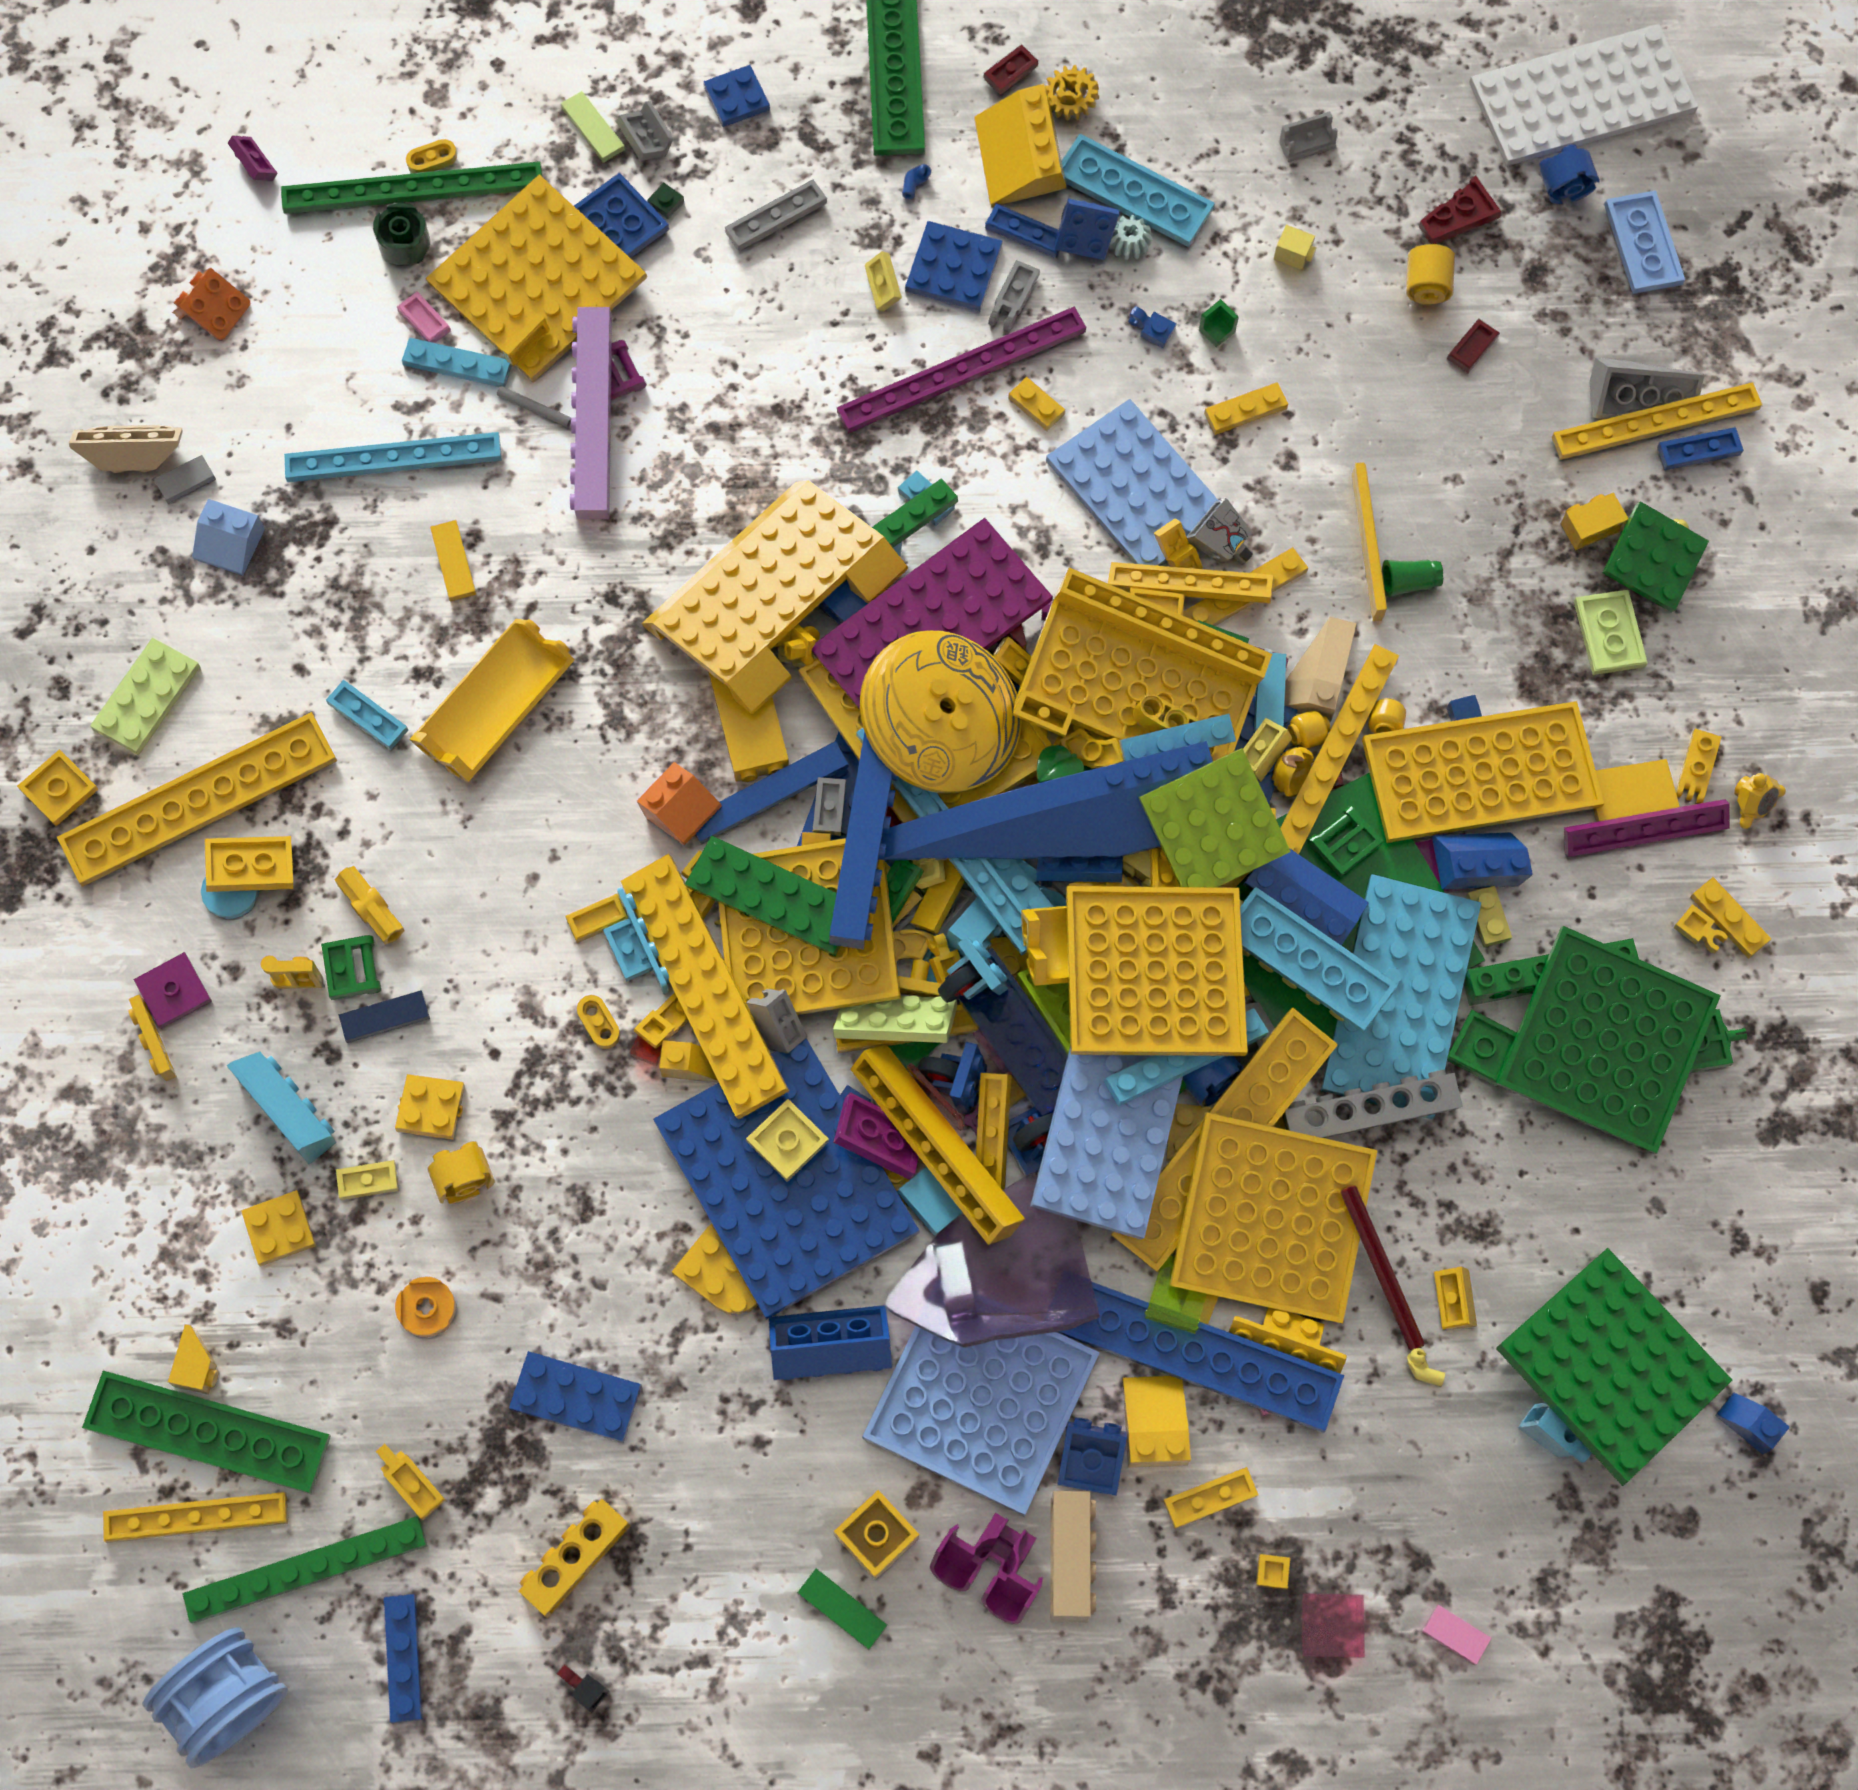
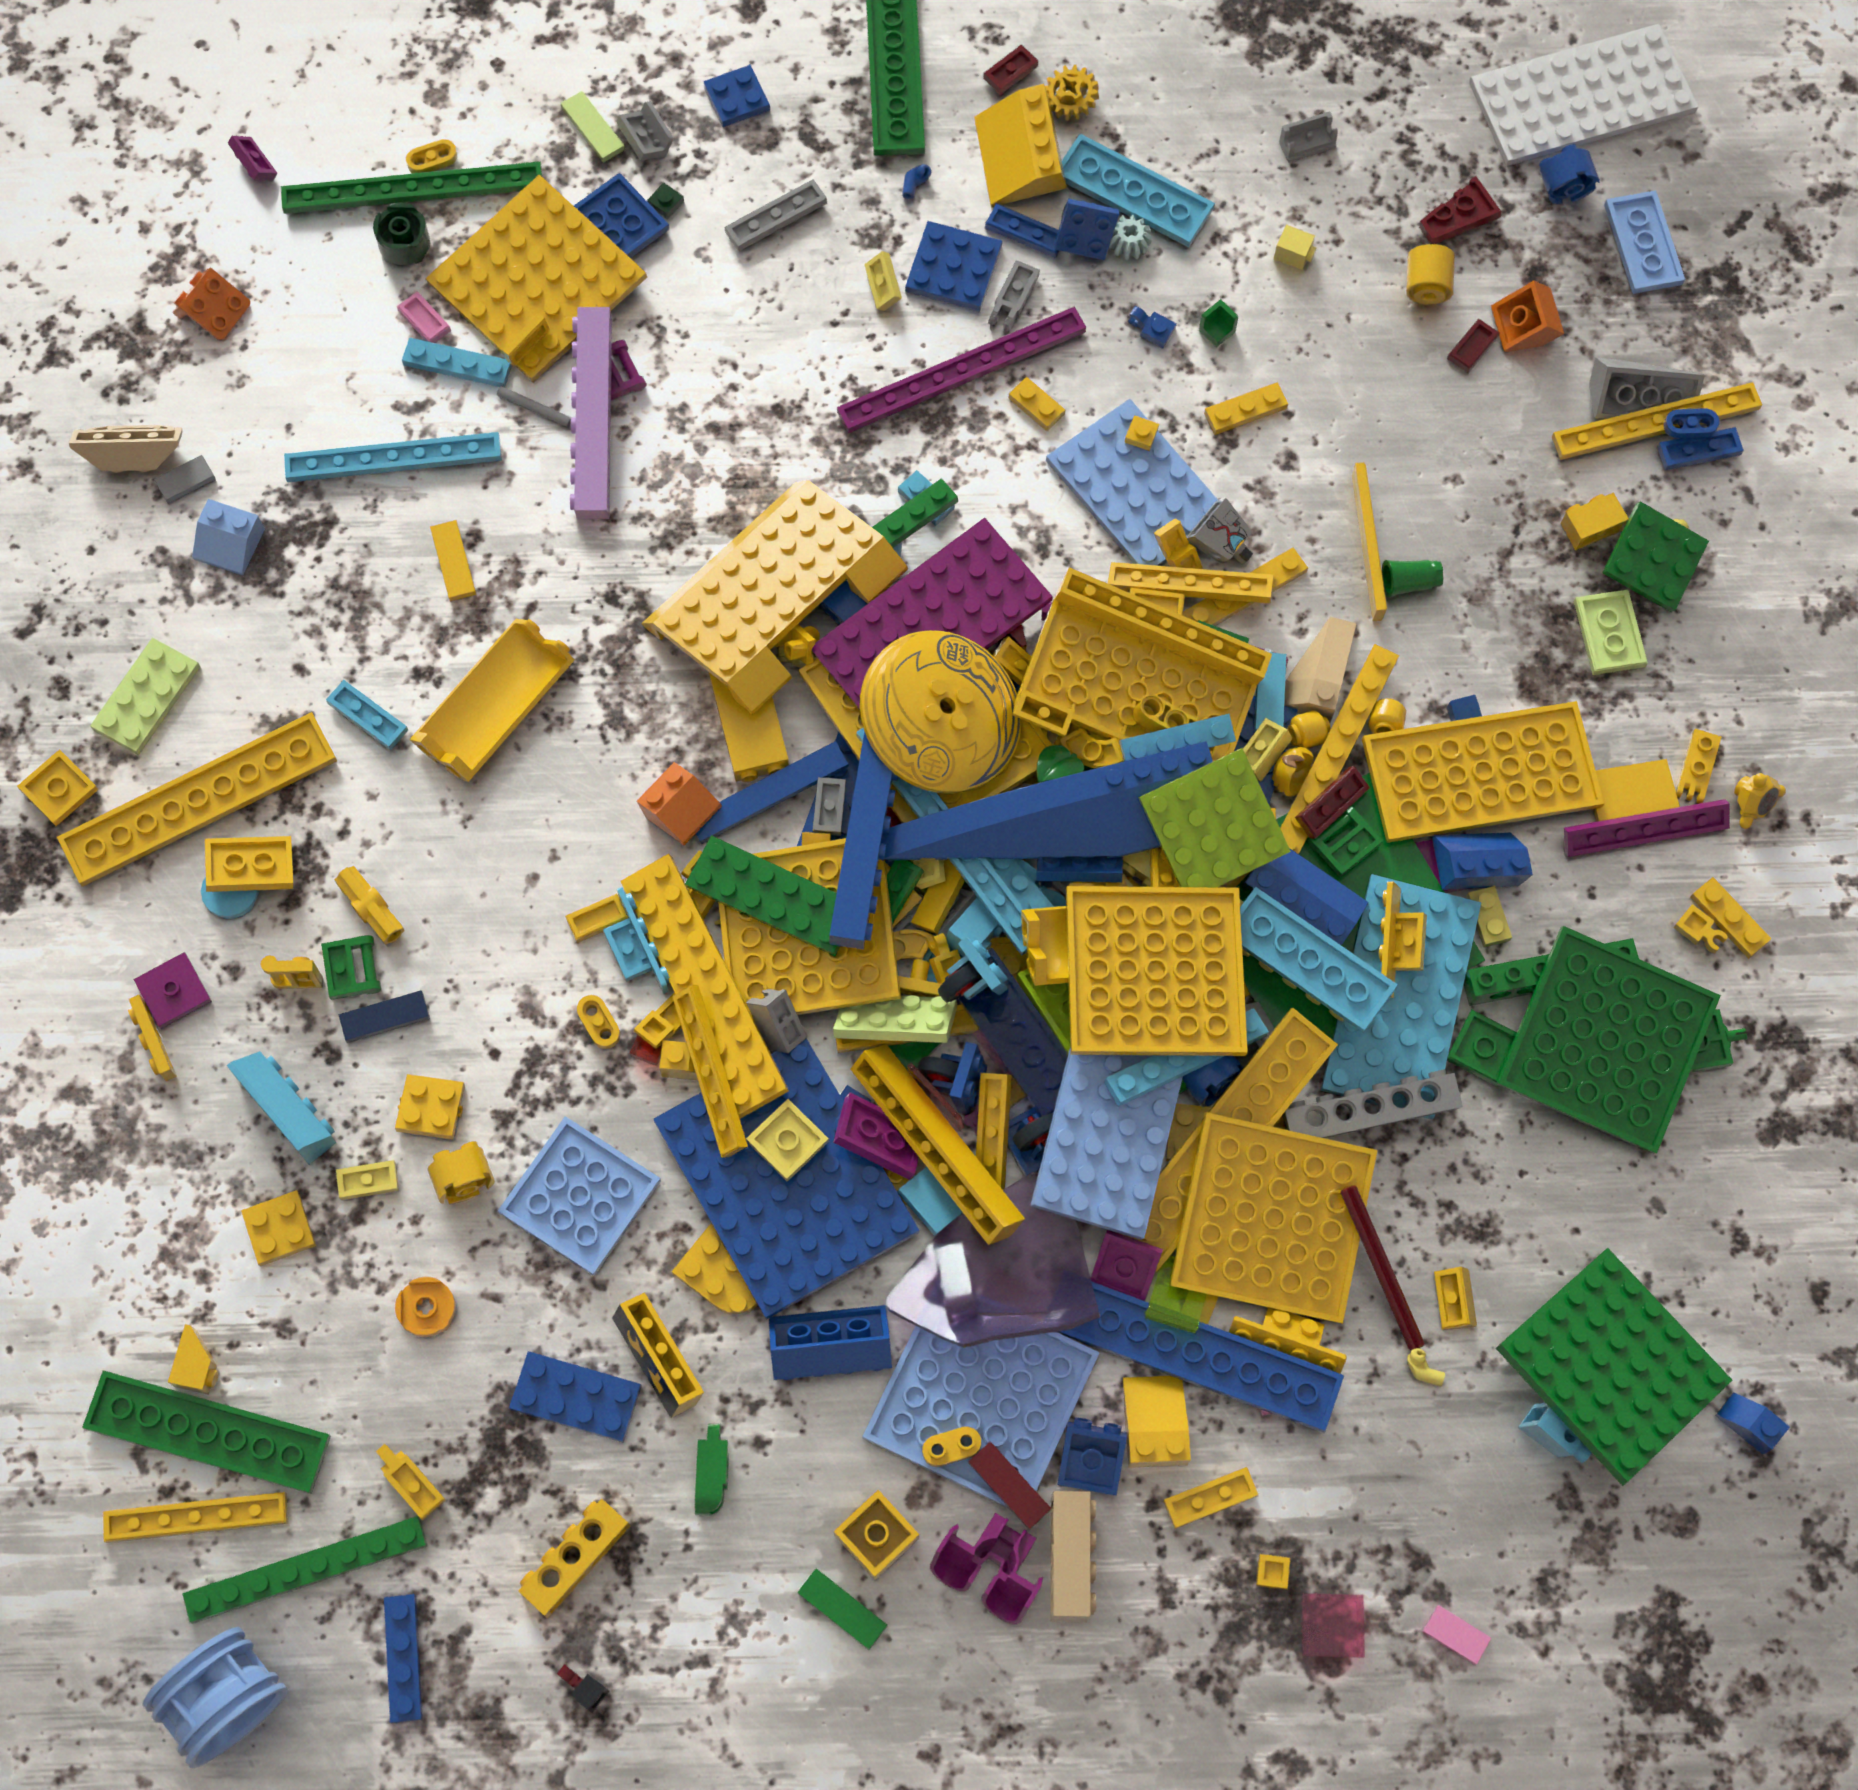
none -> light blue plate [498,1116,661,1276]
none -> yellow brick [612,1292,704,1418]
none -> yellow tile [673,985,748,1158]
none -> green piece [695,1424,729,1515]
none -> yellow plate [922,1426,981,1467]
none -> dark red tile [968,1441,1052,1530]
none -> magenta plate [1089,1230,1163,1301]
none -> yellow plate [1124,415,1159,451]
none -> dark red tile [1295,766,1370,839]
none -> yellow bracket [1379,881,1427,998]
none -> orange slope [1491,281,1564,352]
none -> blue plate [1664,408,1719,438]

